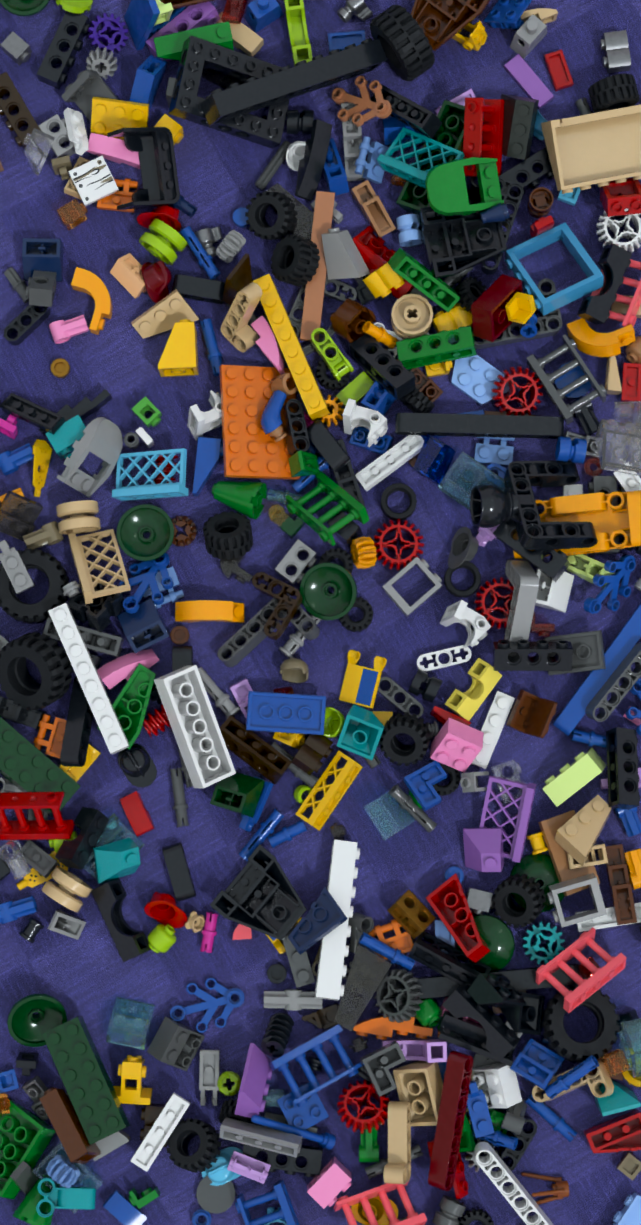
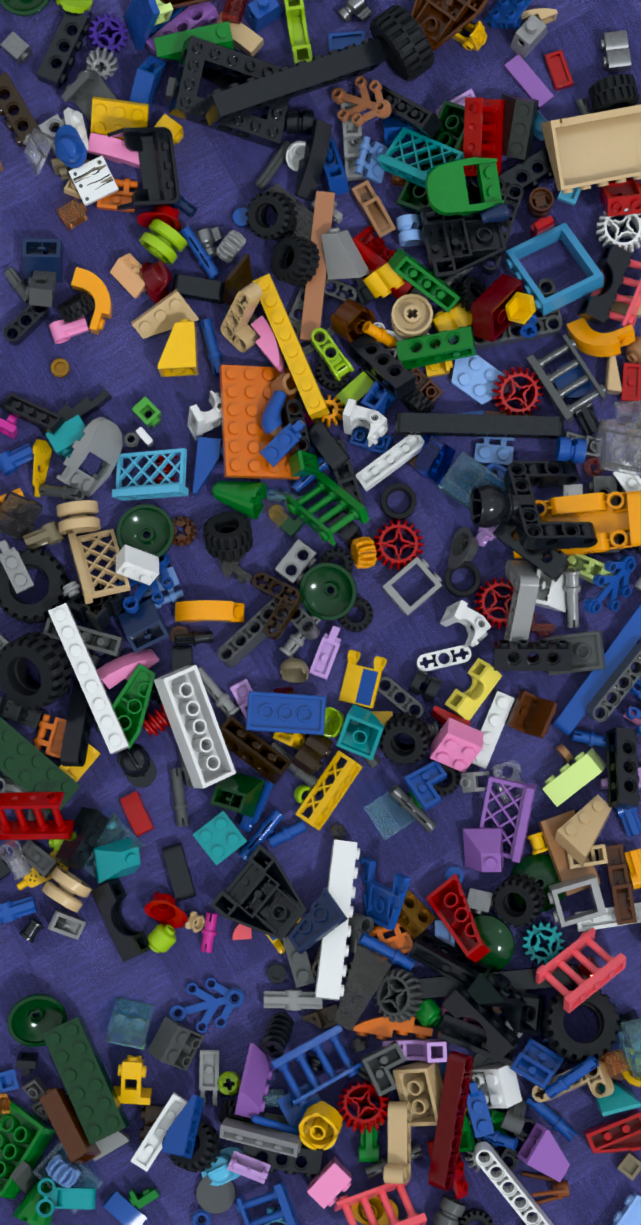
none -> dark grey pin [39,484,85,501]
none -> blue piece [54,125,87,168]
none -> black tyre [57,292,94,322]
none -> white brick [116,545,159,585]
none -> blue slope [162,1095,205,1159]
none -> black axle [174,630,213,646]
none -> teal brick [193,811,248,866]
none -> blue hinge [260,419,307,467]
none -> yellow brick [299,1101,343,1150]
none -> lavender hinge [309,626,341,680]
none -> blue wing [360,856,411,930]
none -> medium lavender slope [517,1122,570,1182]
none -> medium nougat tile [555,744,573,763]
none -> light grey pin [563,568,581,628]

